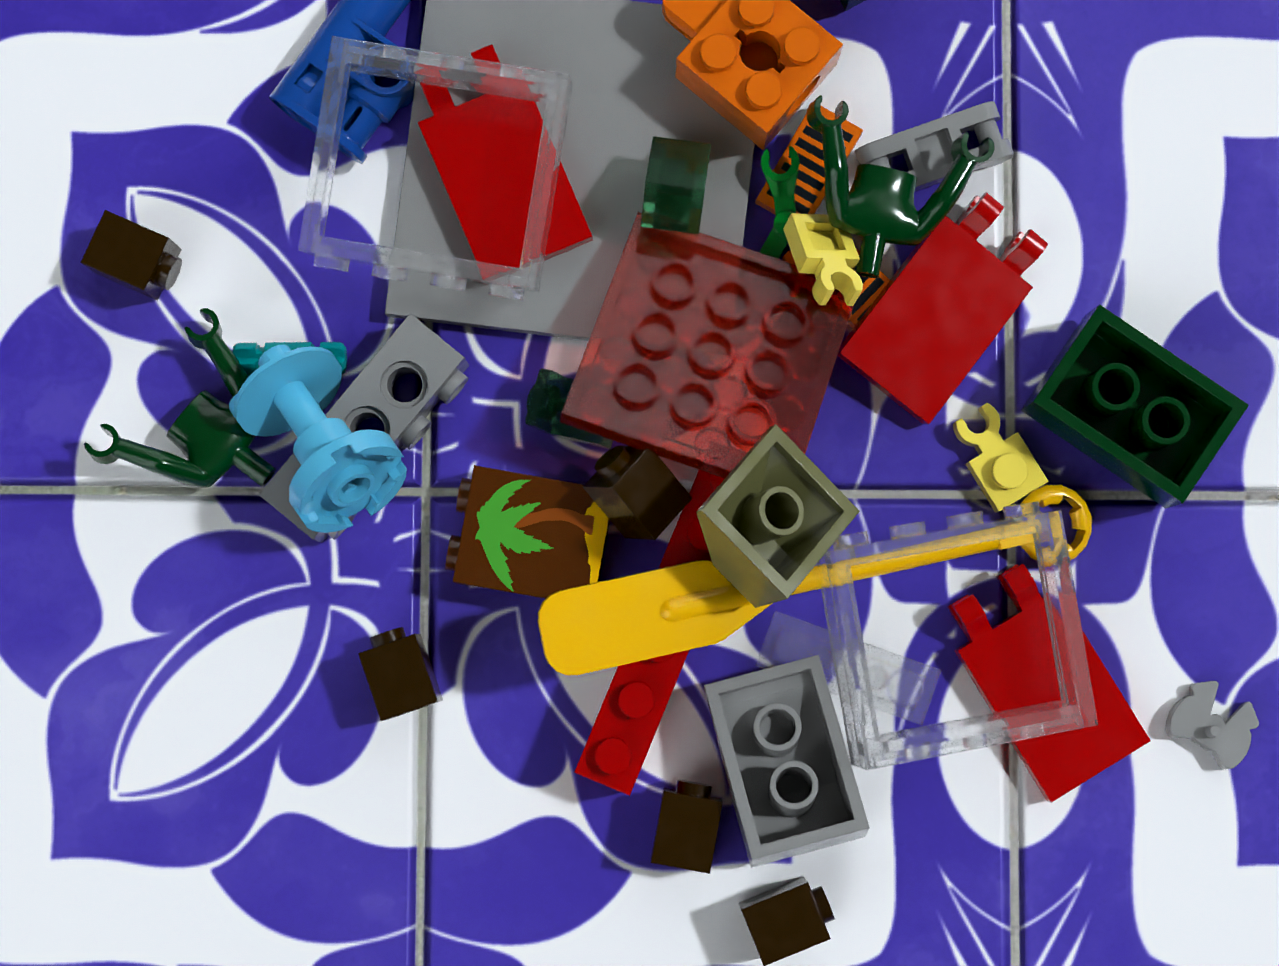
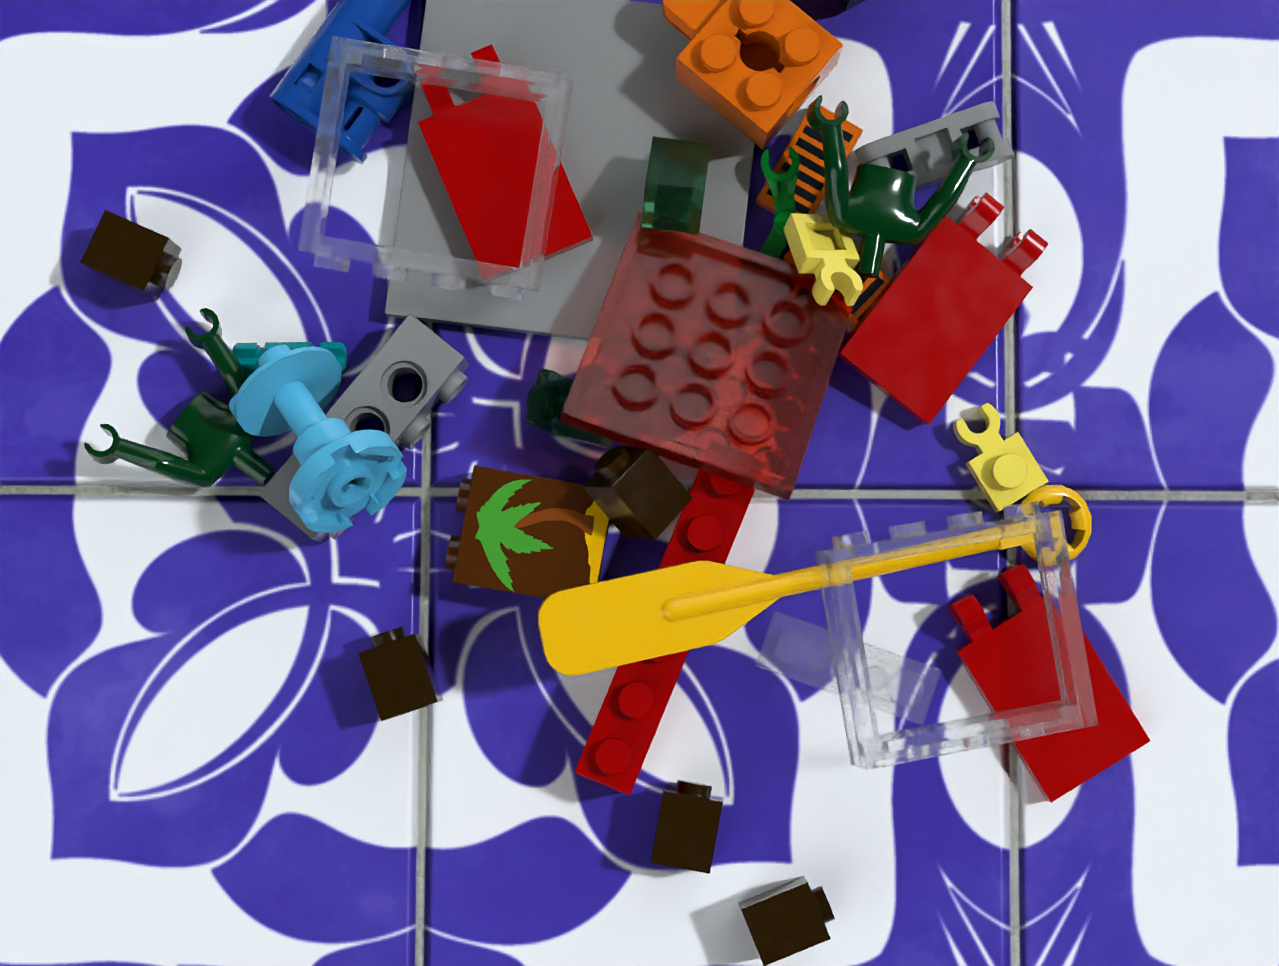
olive slope [696,424,860,608] -> none
light grey slope [704,655,870,868] -> none
dark green brick [1021,304,1249,509] -> none
light grey piece [1165,681,1259,770] -> none

